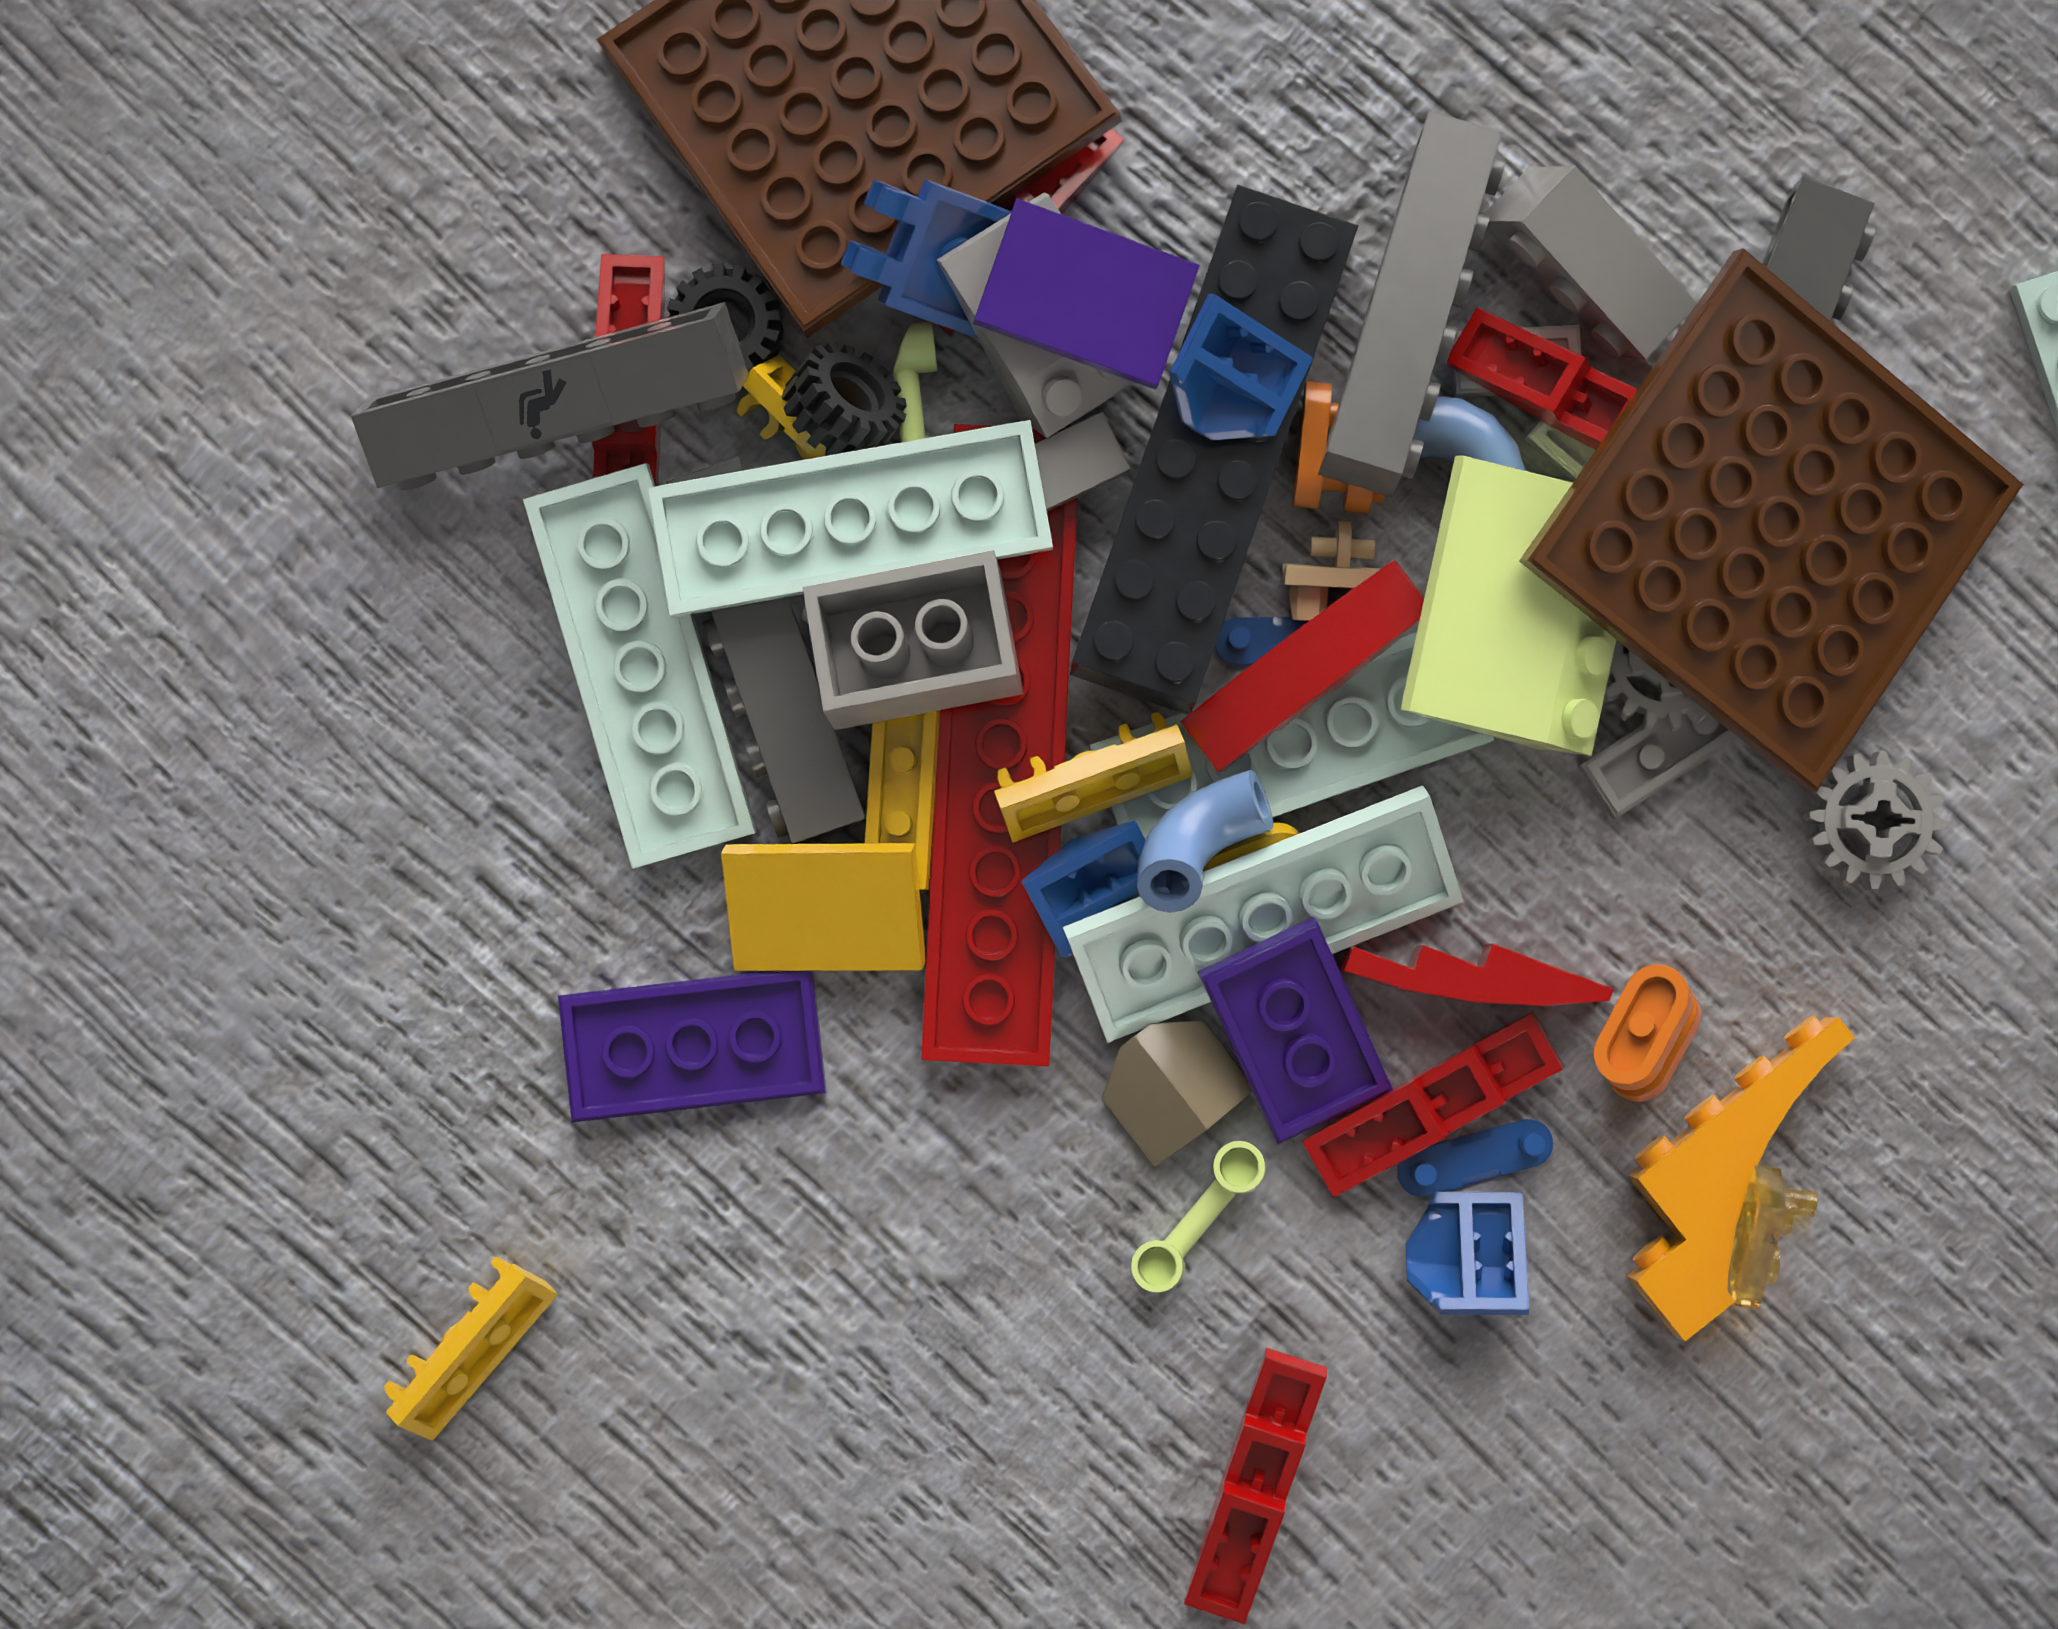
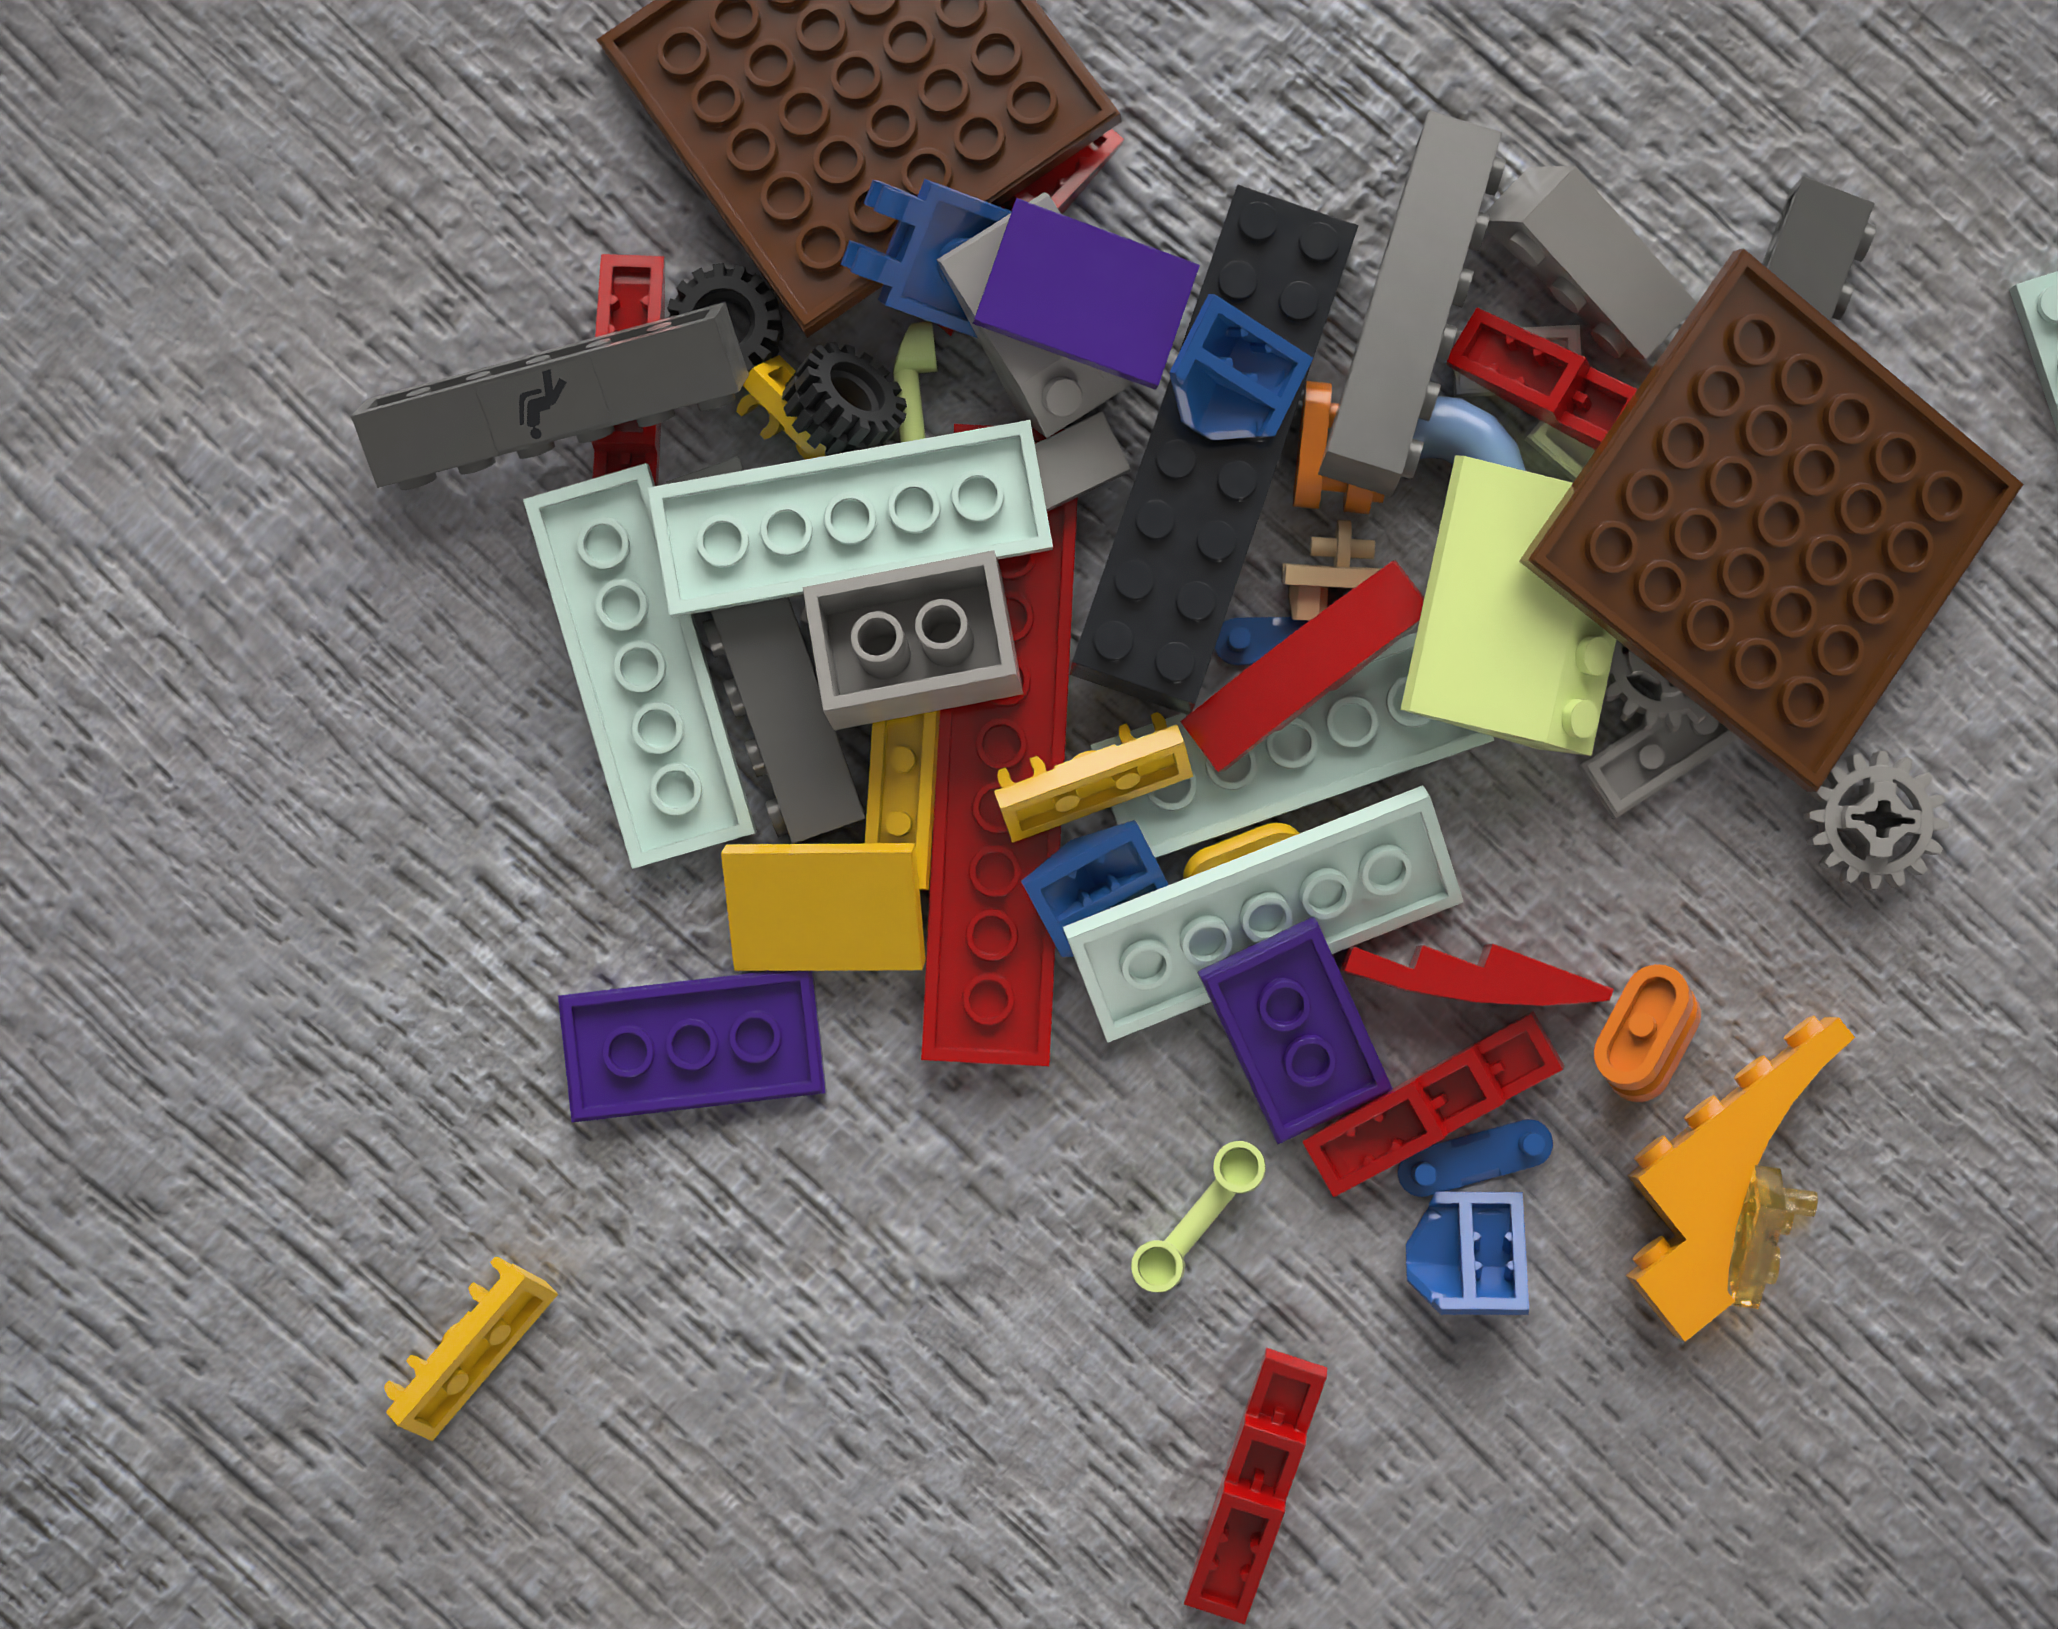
dark tan slope [1102,1020,1252,1167] -> none
medium blue cylinder [1137,770,1273,913] -> none

